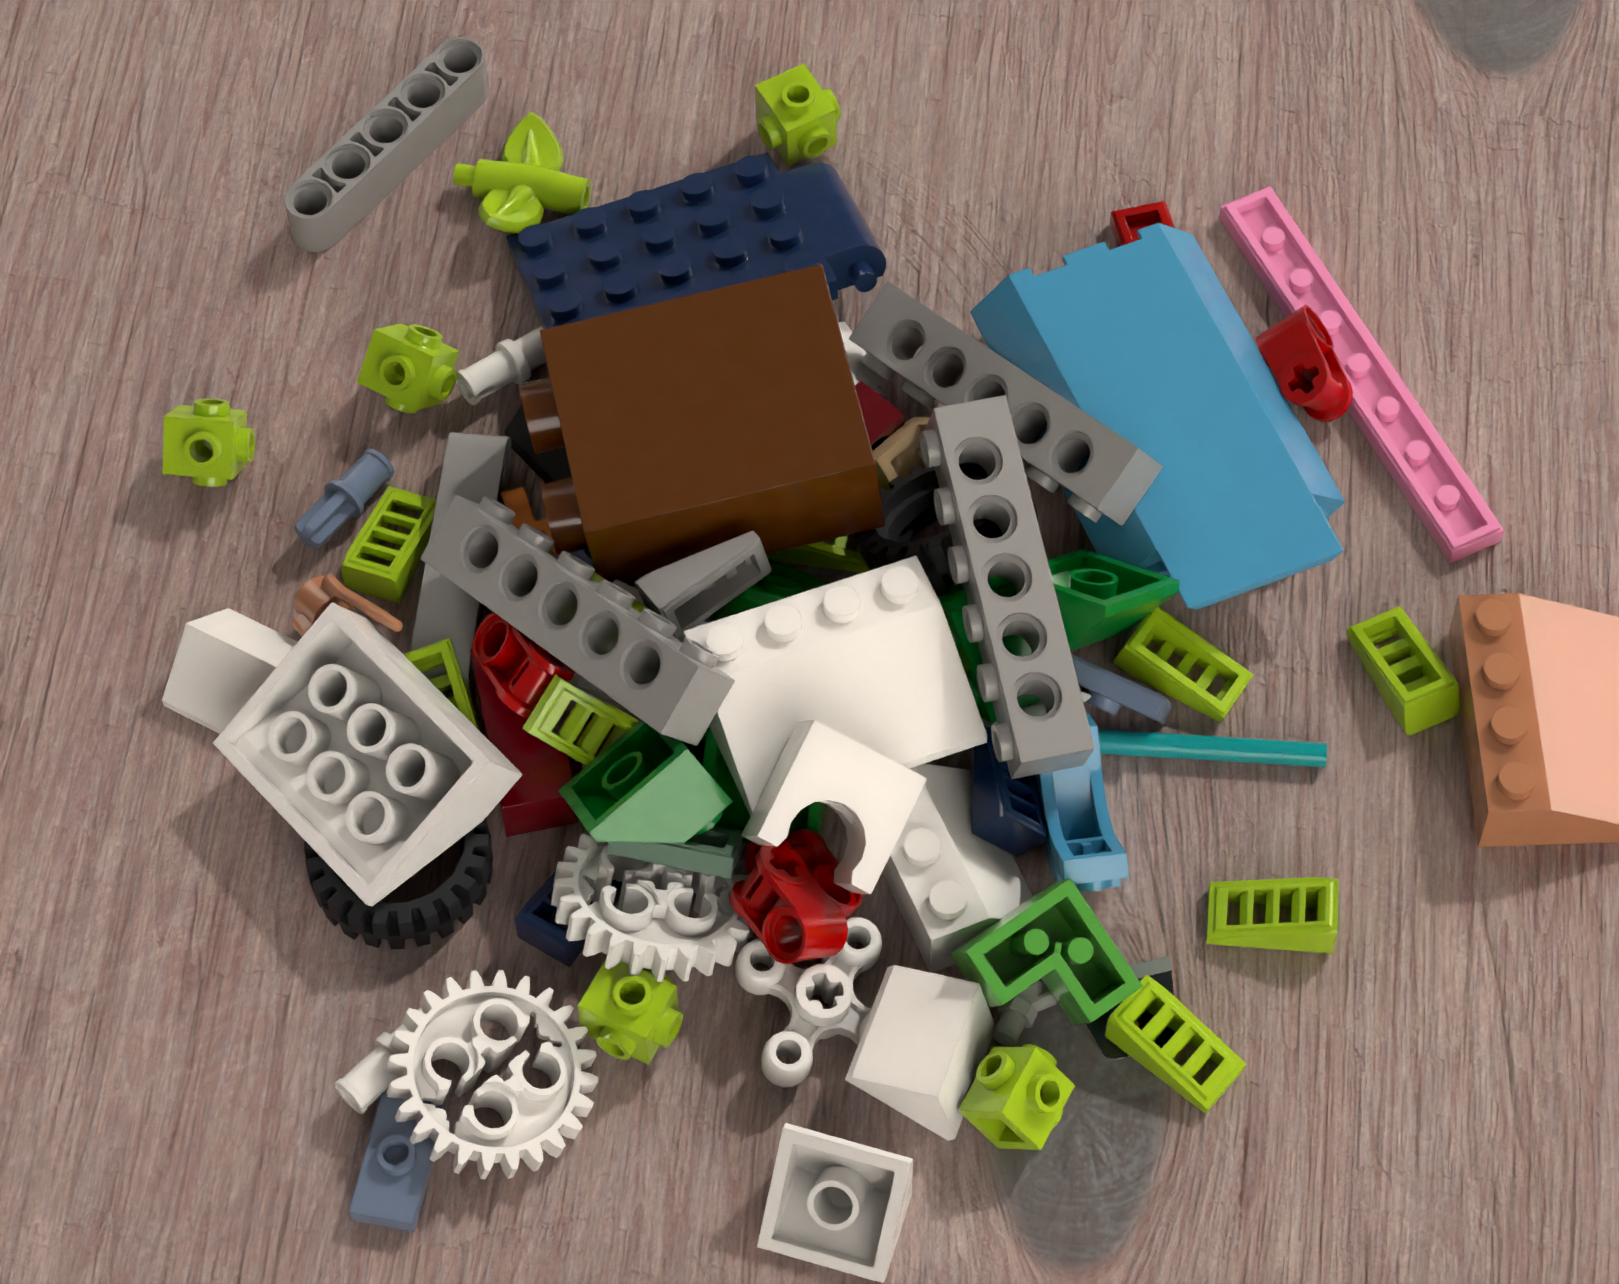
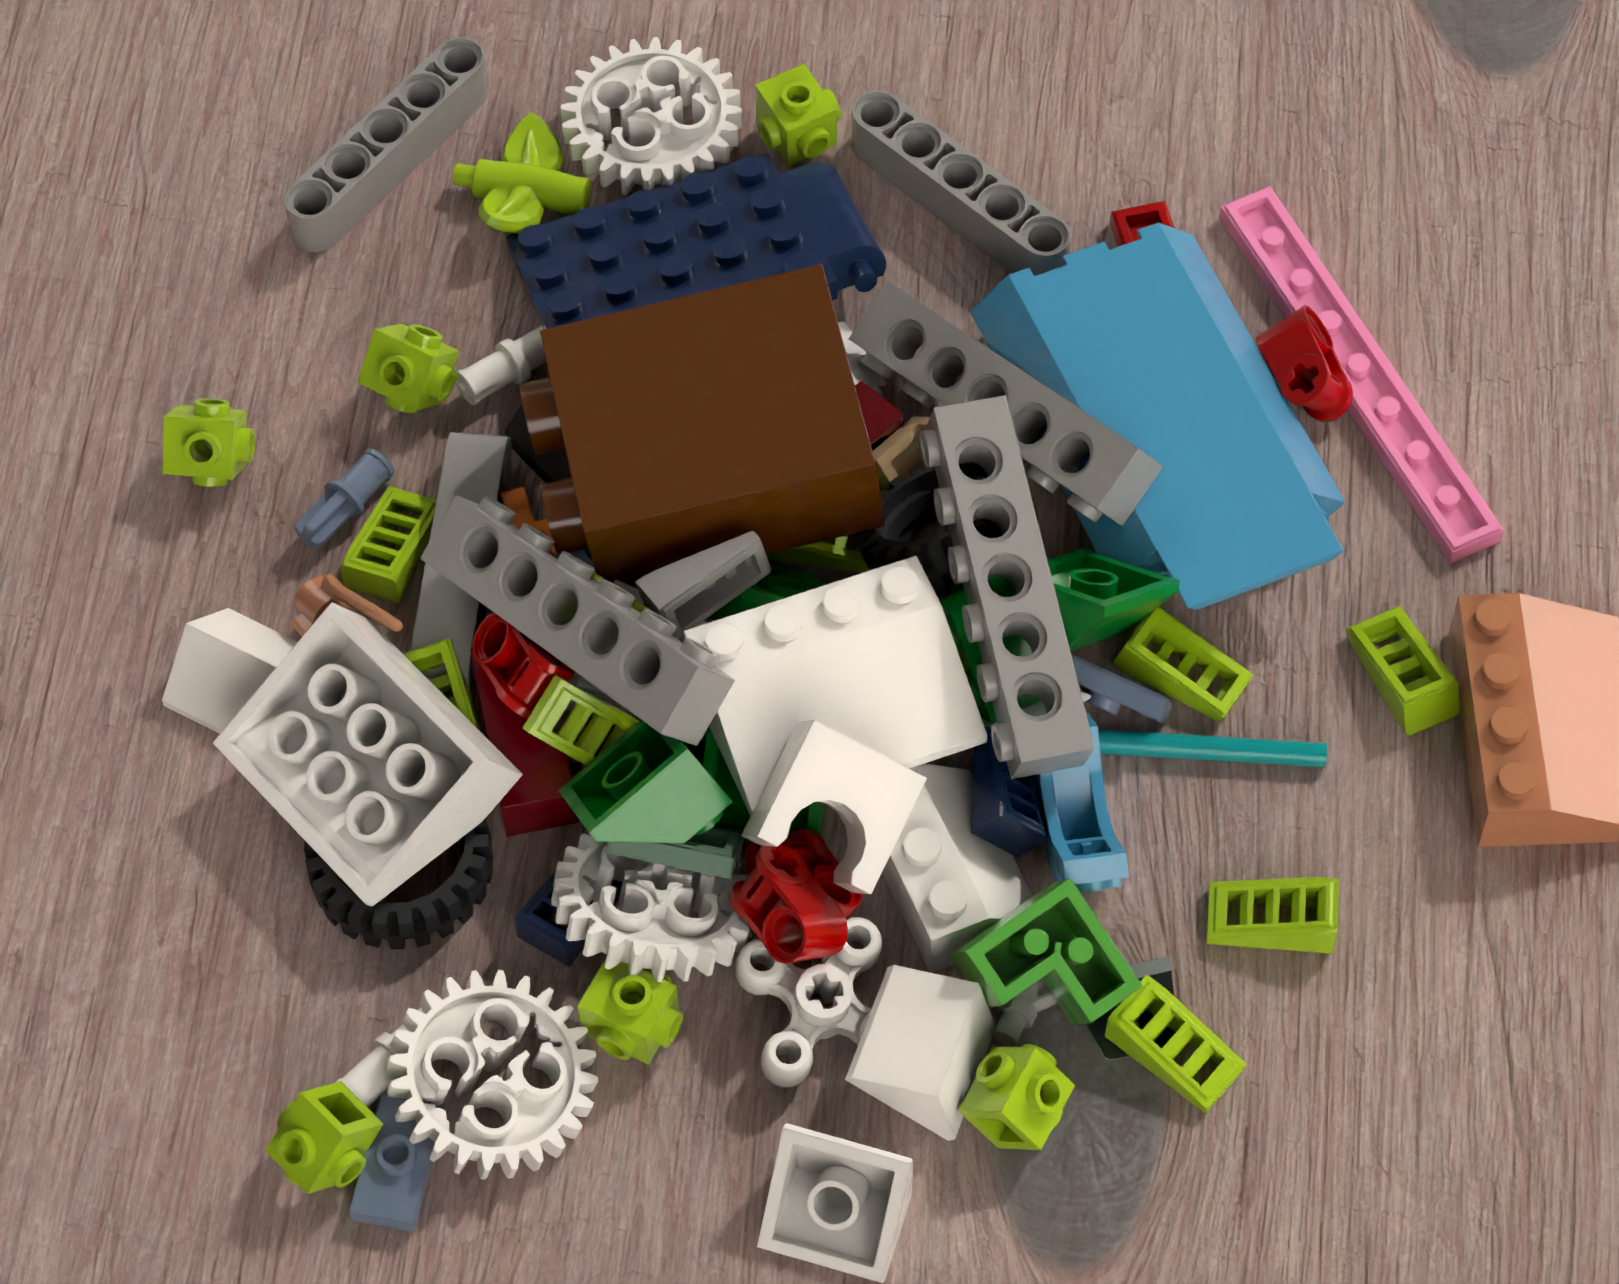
none -> lime brick [265,1081,384,1194]
none -> white gear [561,37,743,195]
none -> light grey beam [852,90,1071,276]

